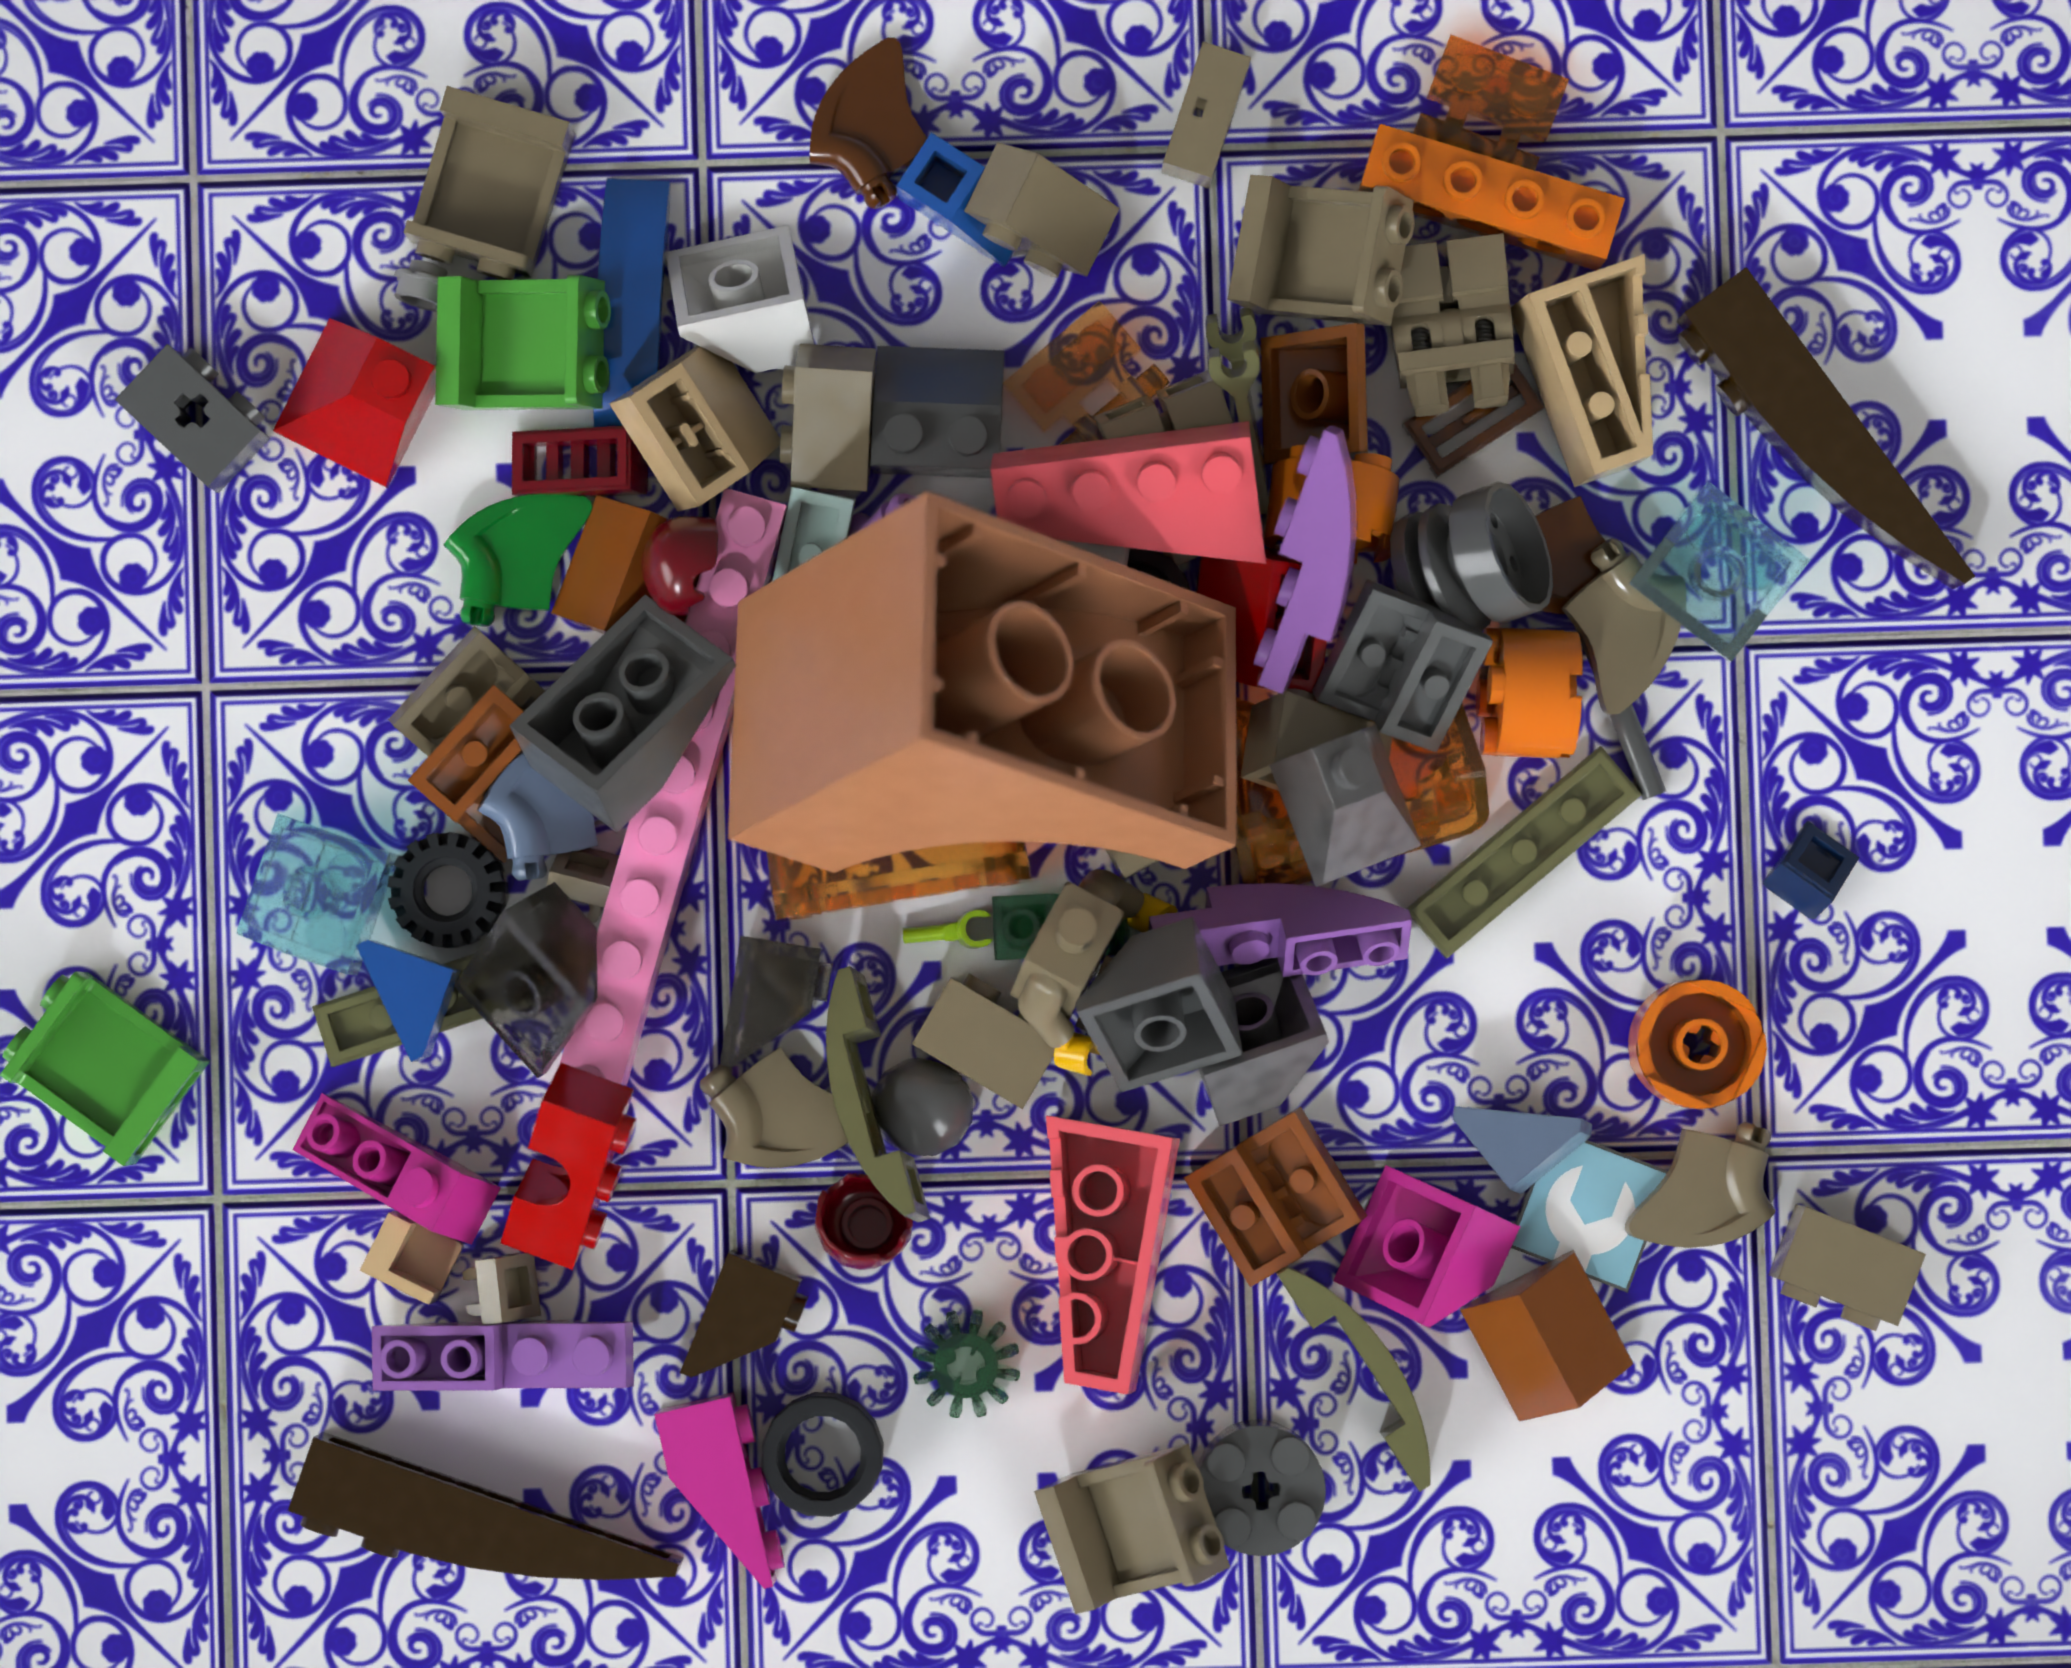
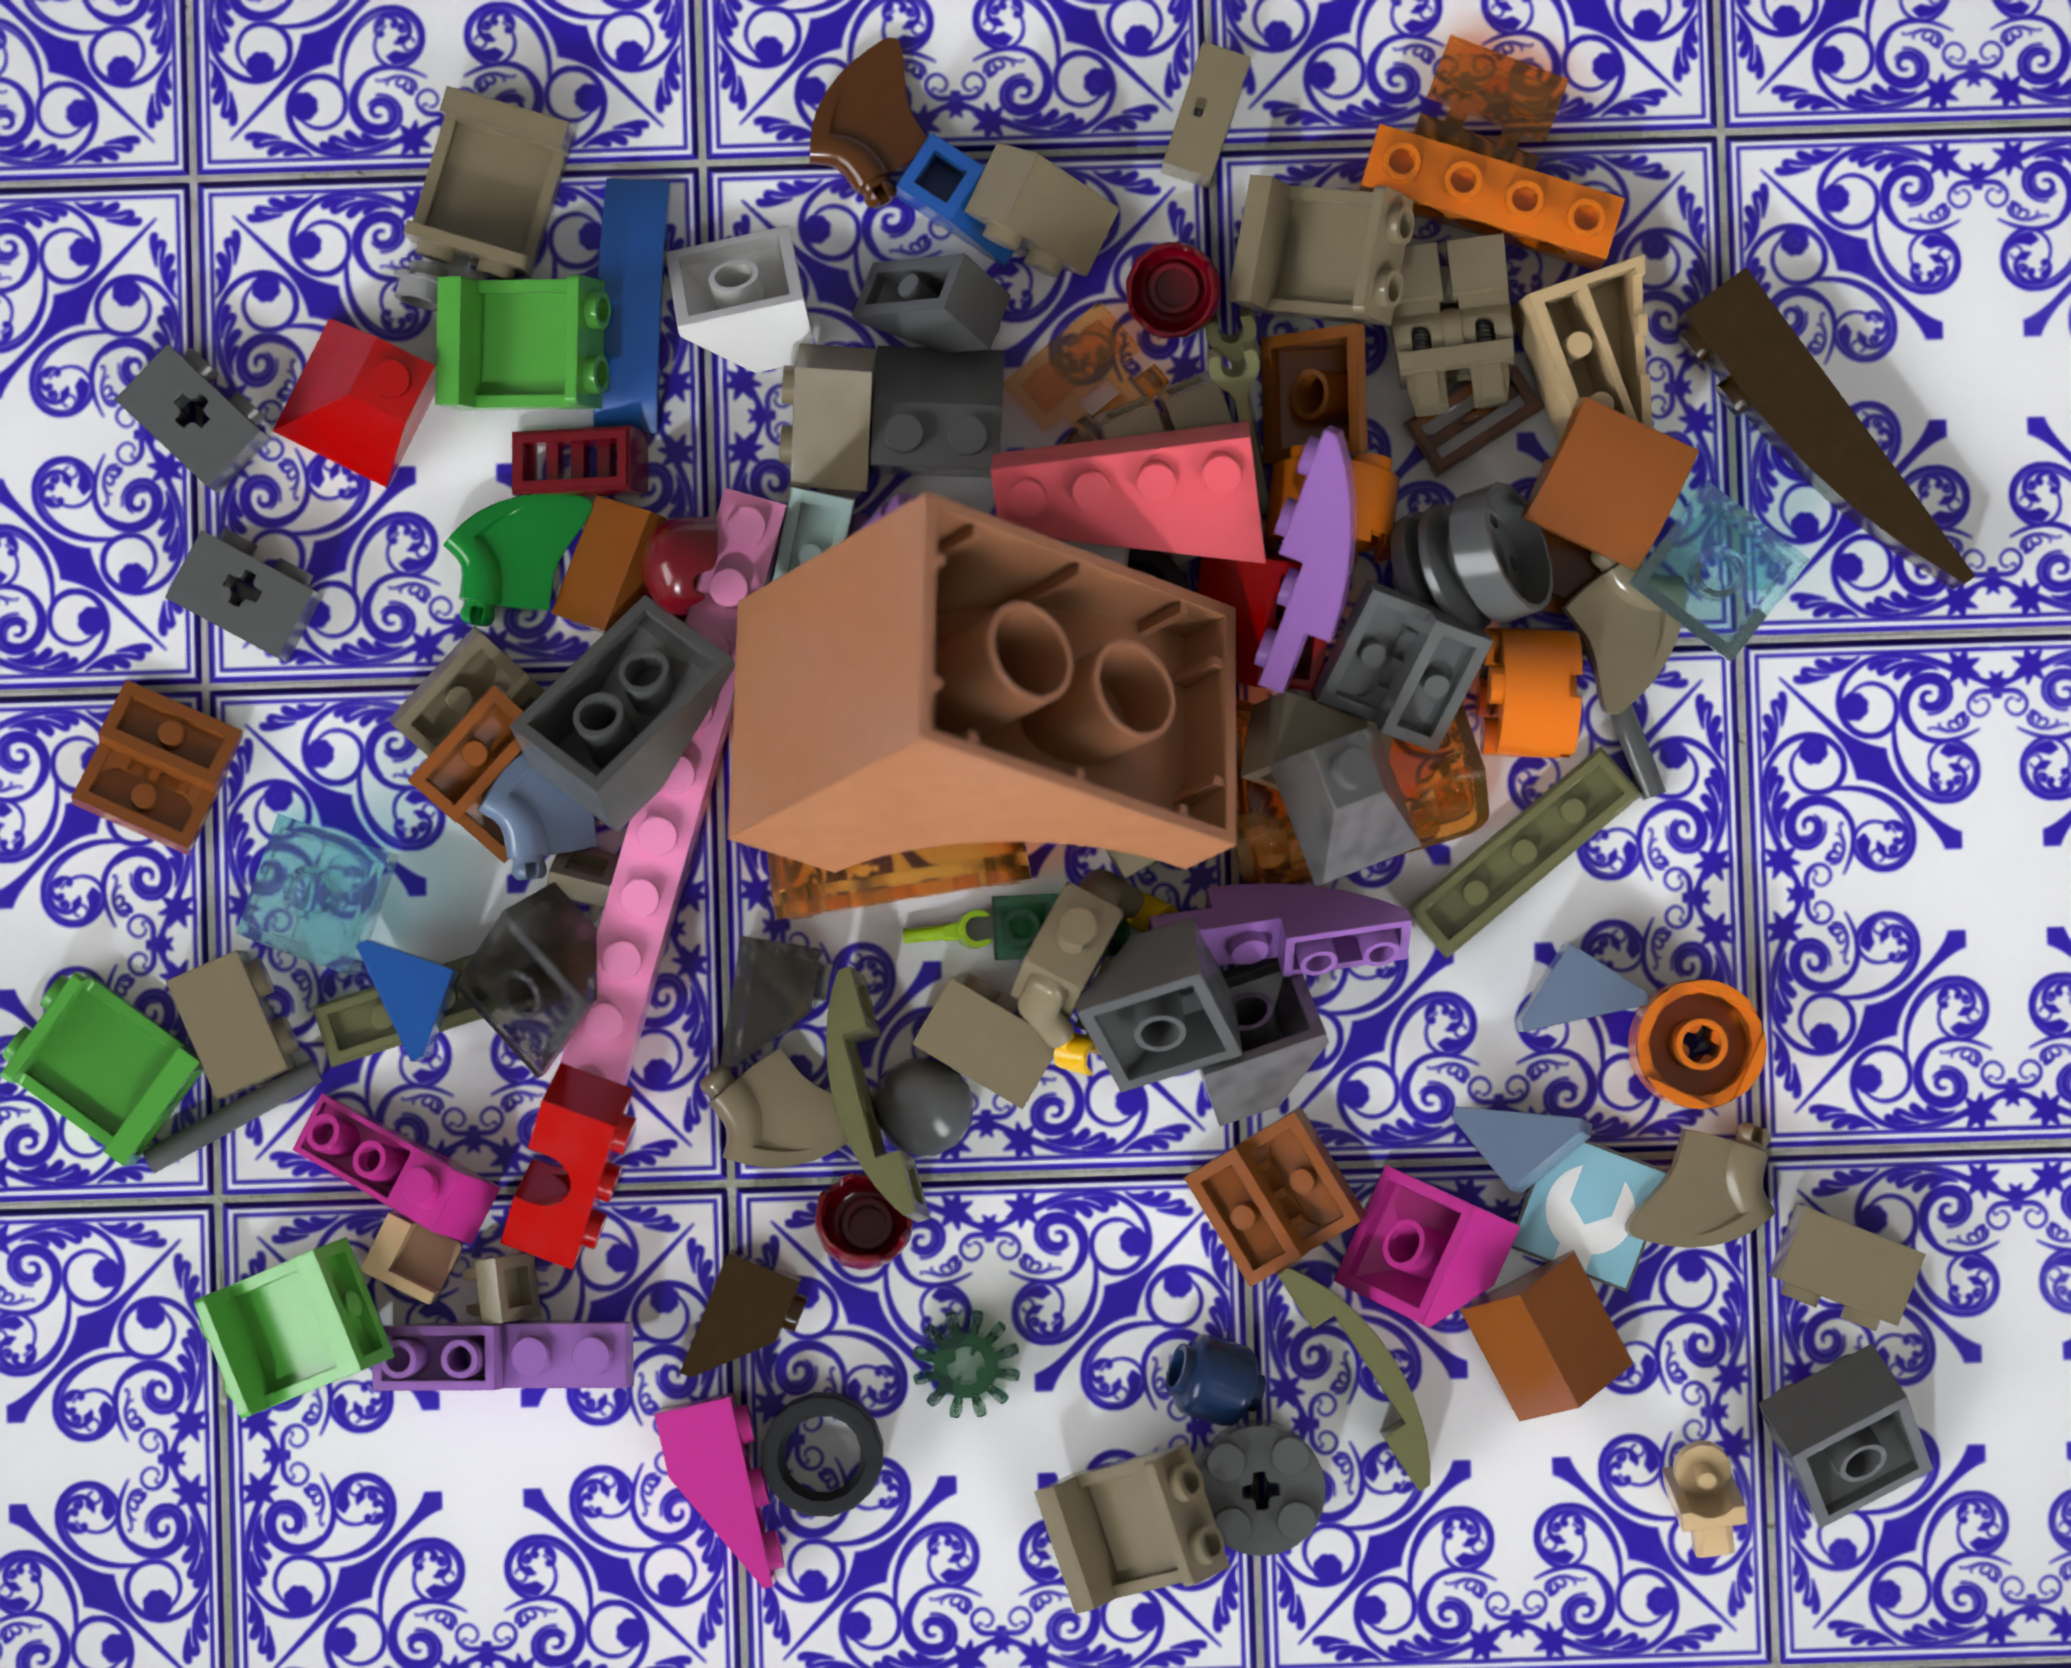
dark brown slope [288,1432,684,1580] -> none
black tyre [387,832,508,948] -> none
tan slope [609,345,780,512] -> none
coral wedge [1046,1115,1180,1395] -> none
dark blue slope [1763,821,1859,919] -> none
none -> dark orange slope [71,679,243,856]
none -> dark grey bar [143,1059,324,1173]
none -> dark grey brick [165,528,323,663]
none -> dark tan brick [166,950,300,1099]
none -> bright green panel [194,1237,395,1419]
none -> dark grey slope [852,253,1011,353]
none -> dark red hair [1126,241,1222,339]
none -> dark blue head [1165,1335,1266,1426]
none -> sand blue slope [1515,943,1649,1032]
none -> dark orange slope [1520,397,1699,571]
none -> tan hips [1662,1440,1747,1558]
none -> dark grey slope [1758,1344,1933,1529]

